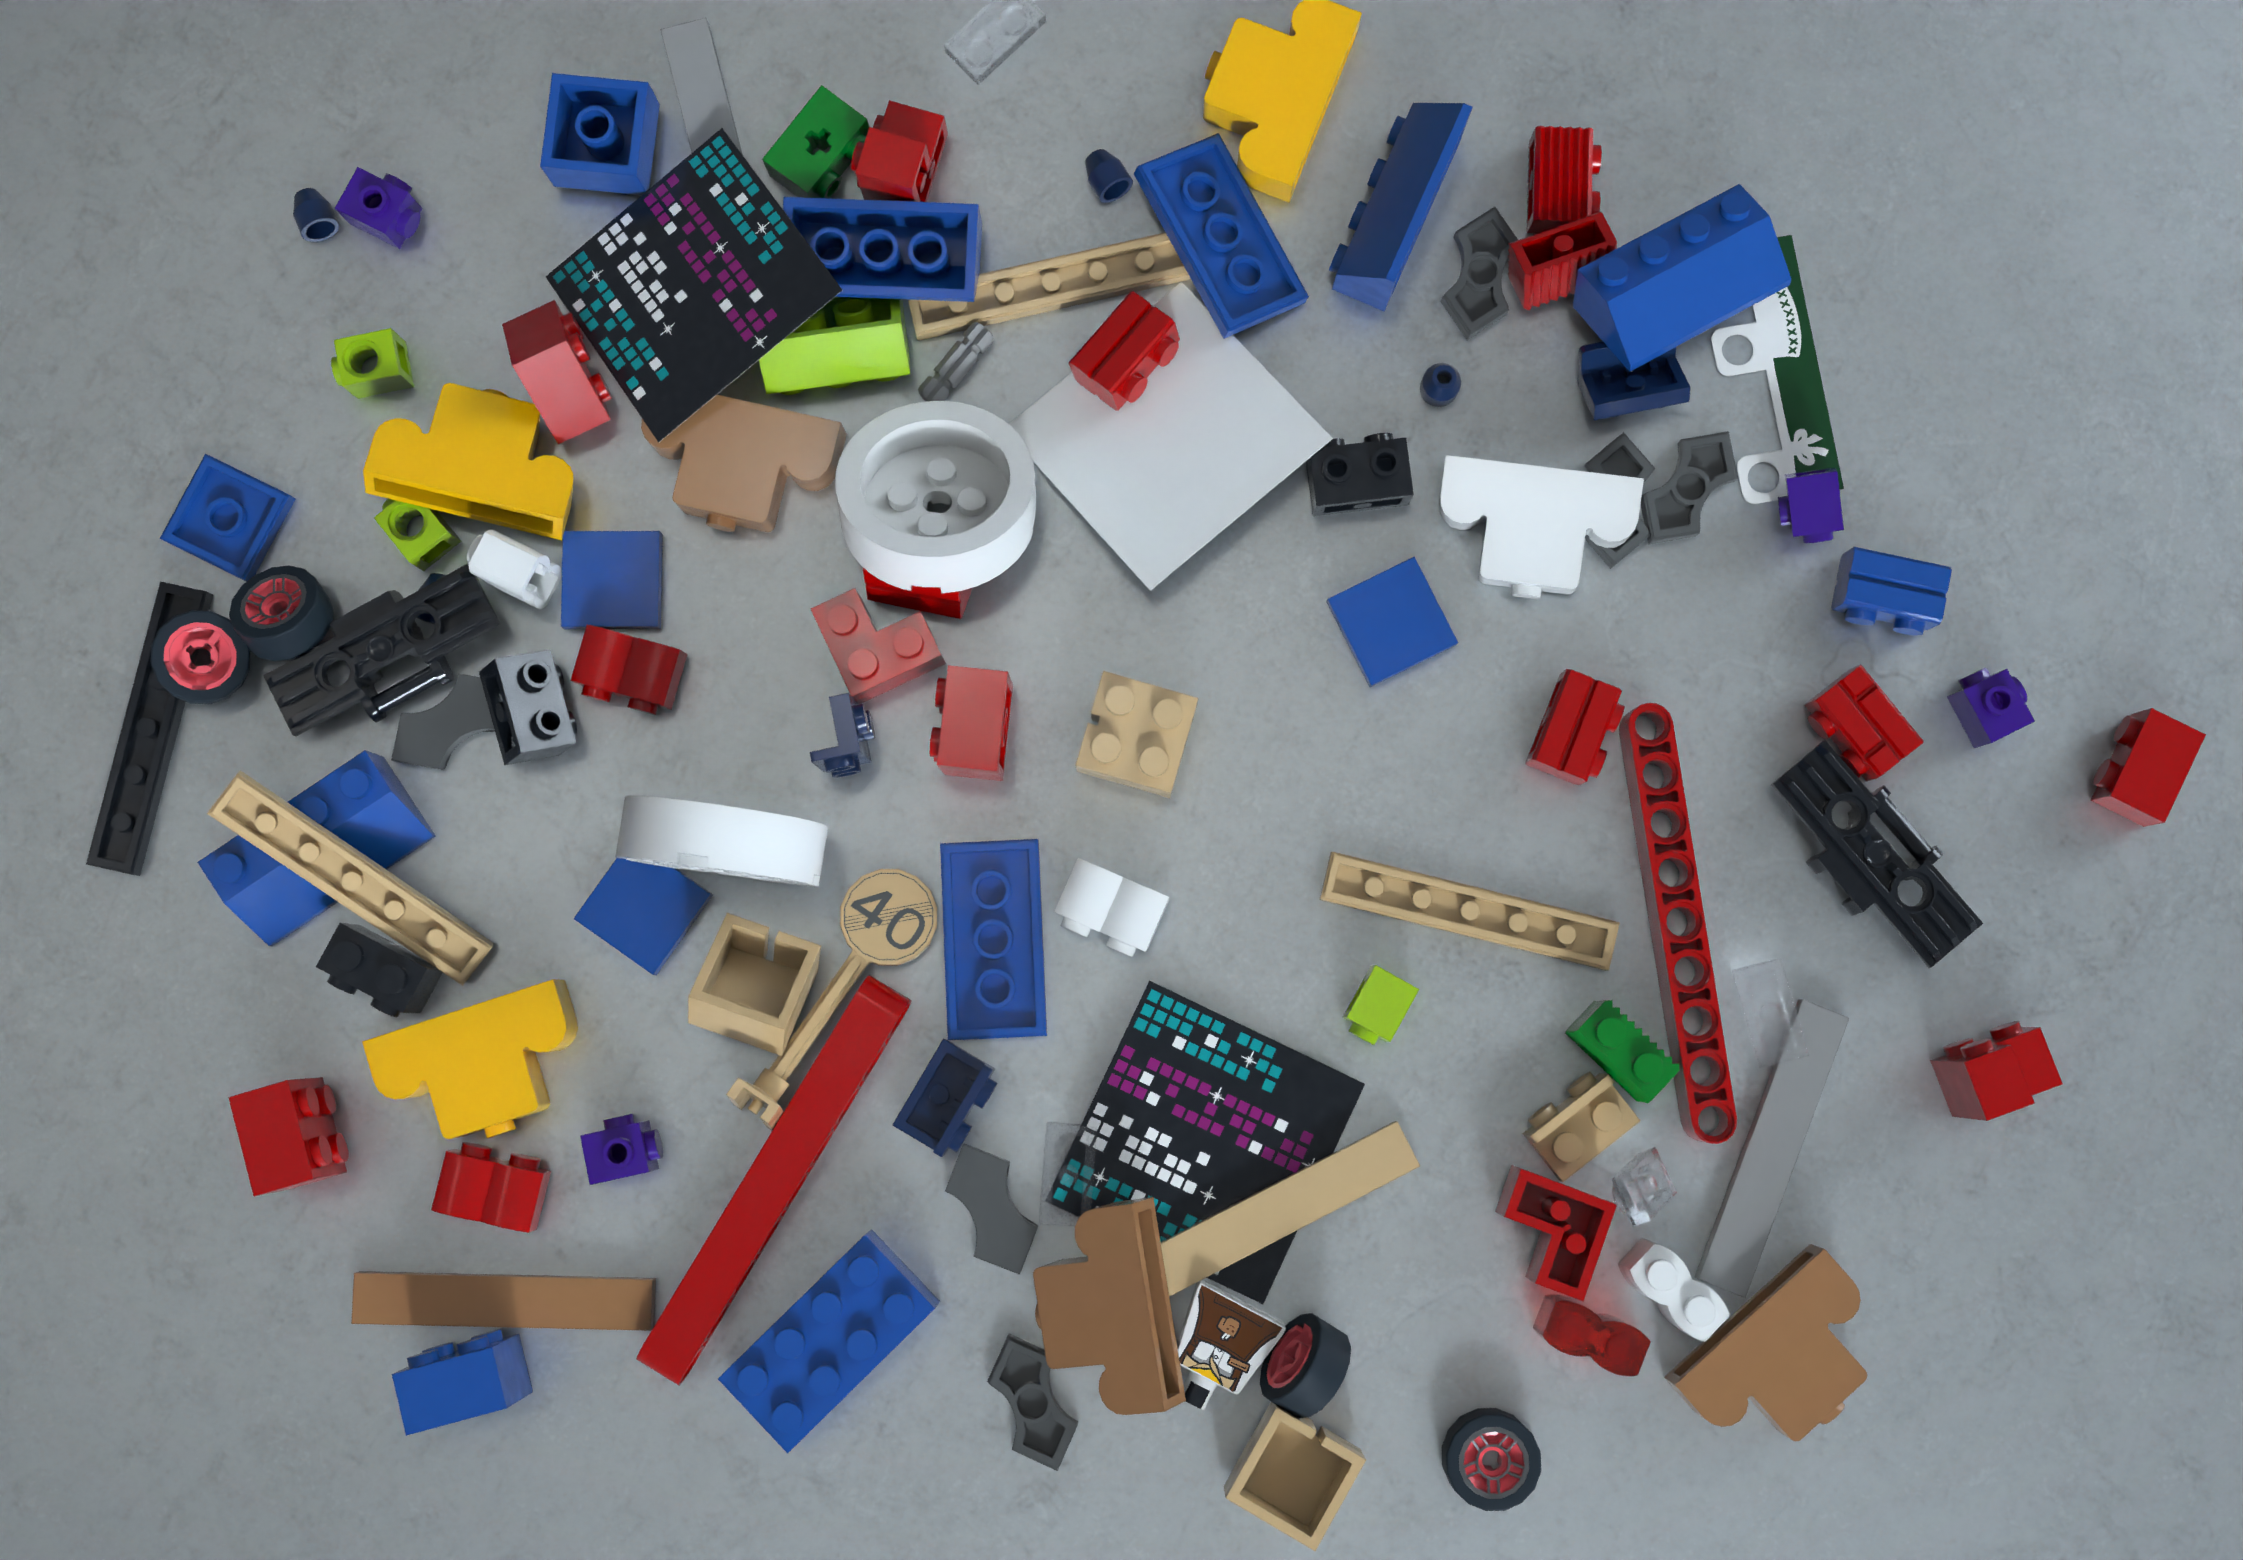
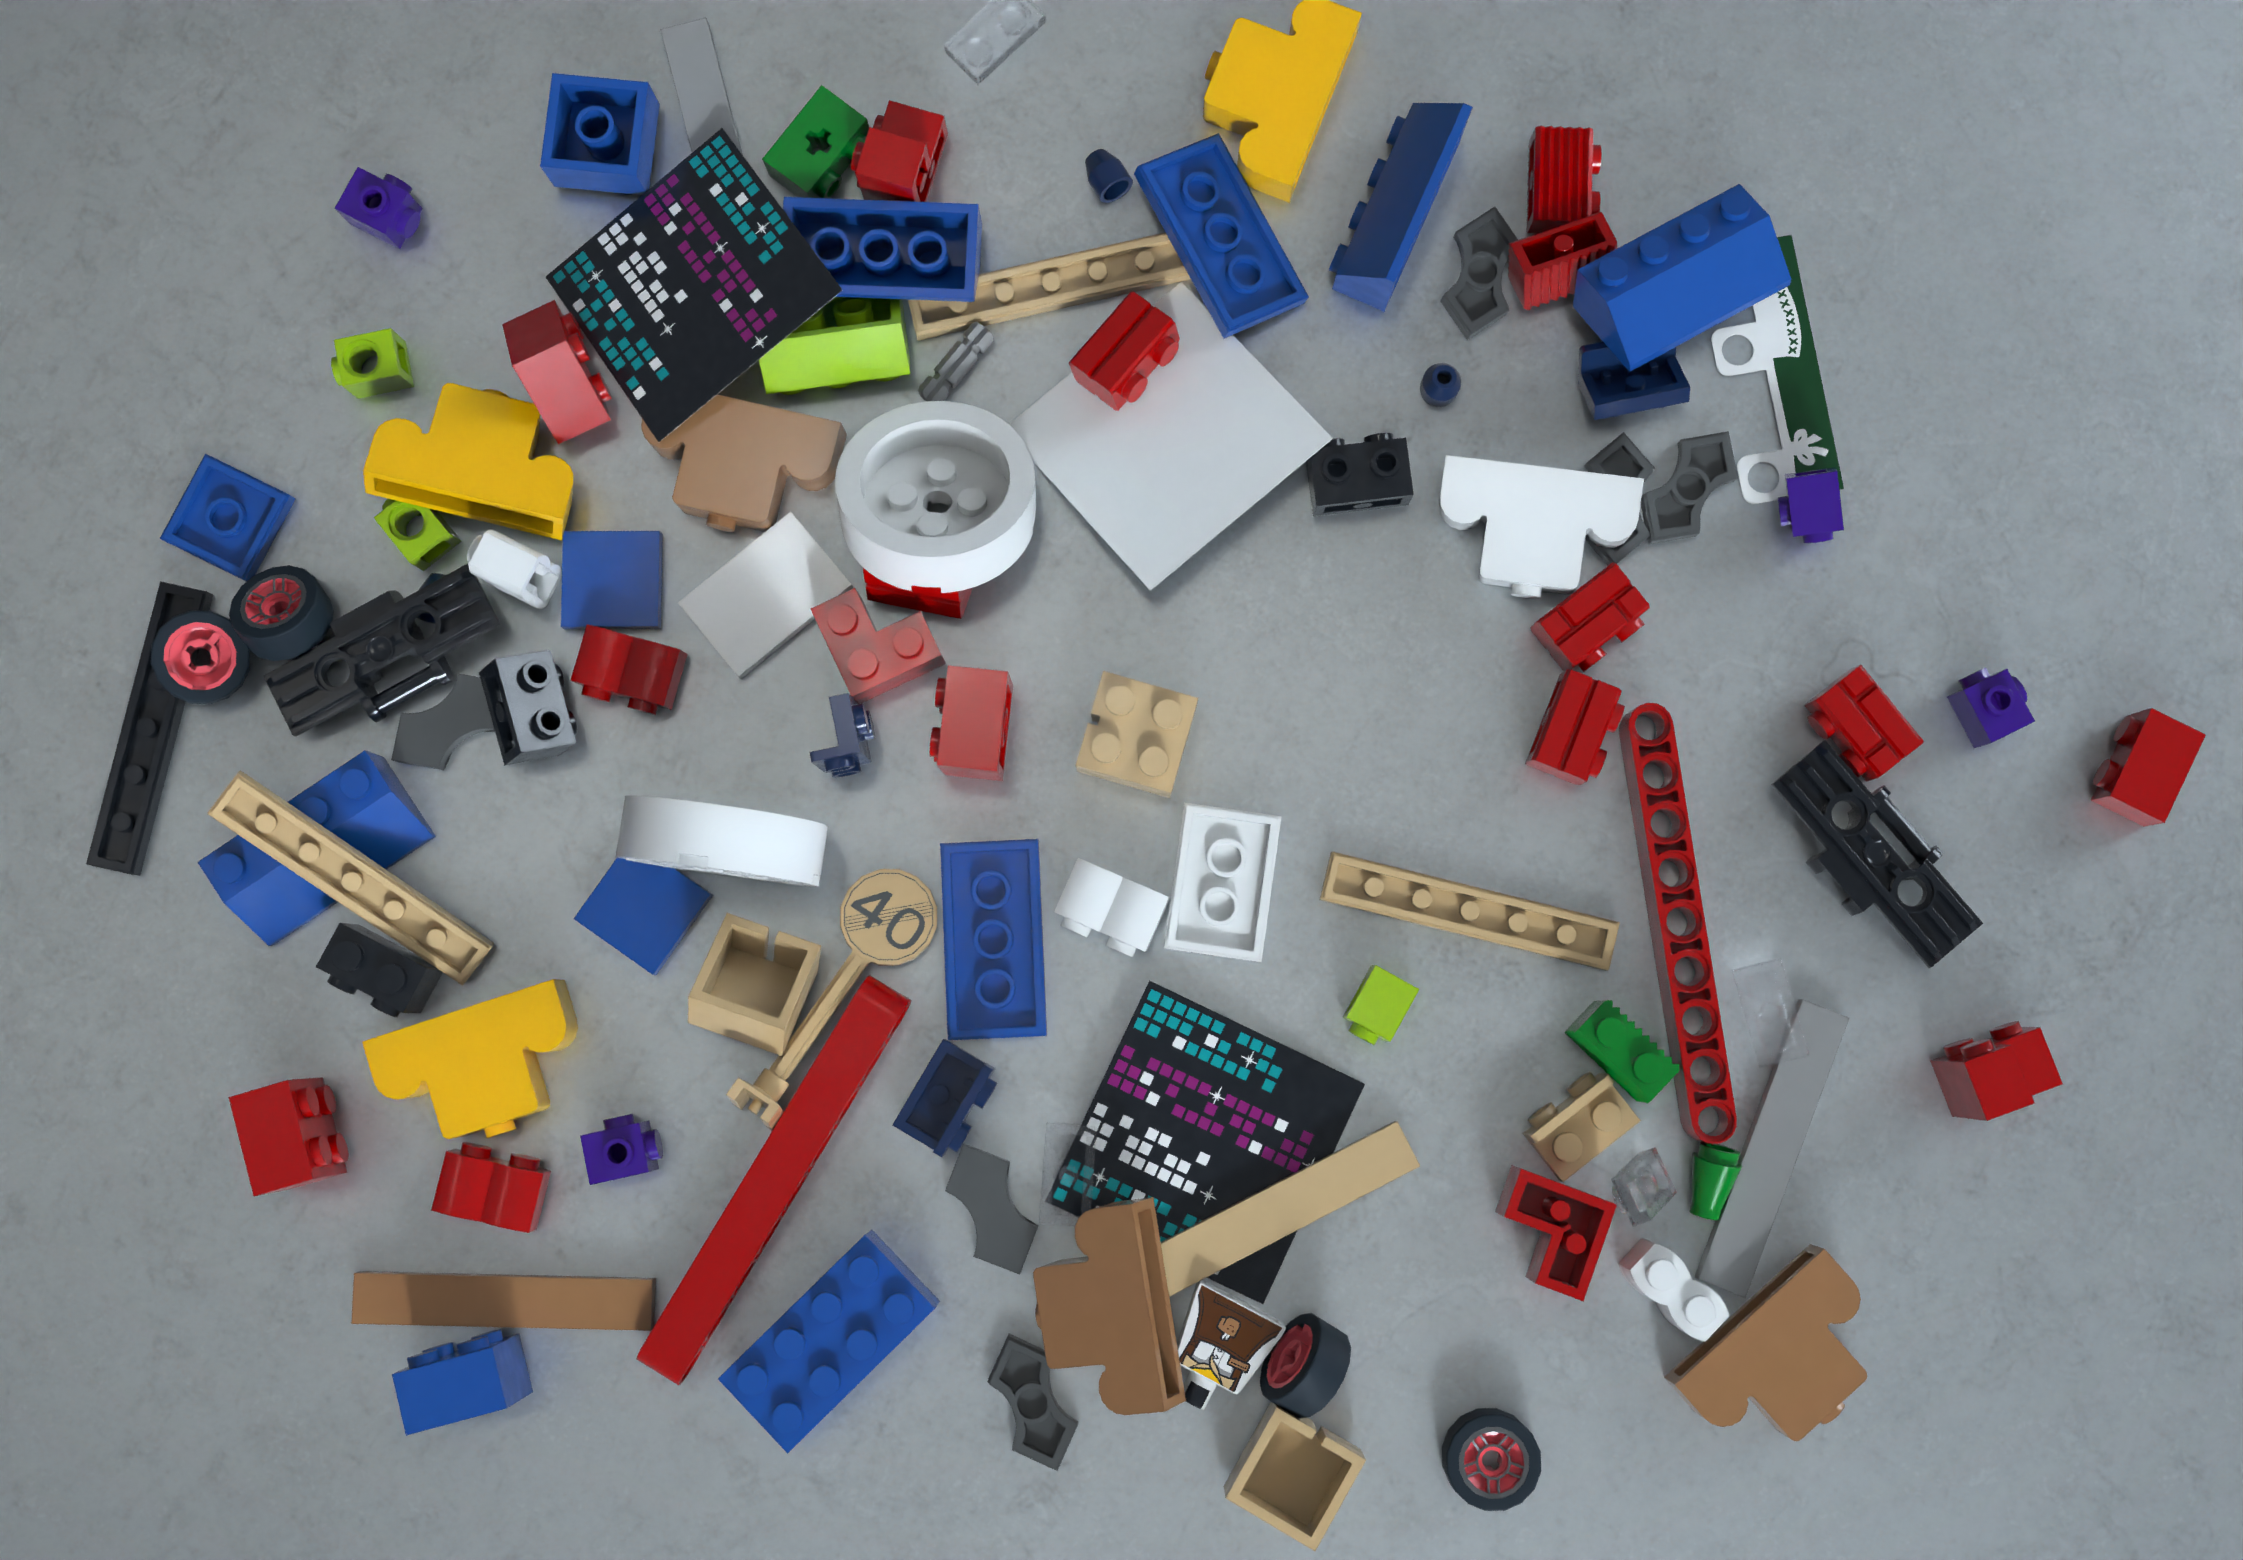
dark blue hose [293,188,339,242] -> none
blue tile [1326,557,1458,687] -> none
clear red brick [1533,1294,1651,1376] -> none
blue brick [1831,547,1952,636] -> none
none -> white tile [678,511,854,679]
none -> white tile [1164,803,1282,963]
none -> red brick [1530,562,1650,672]
none -> green cone [1689,1142,1742,1220]

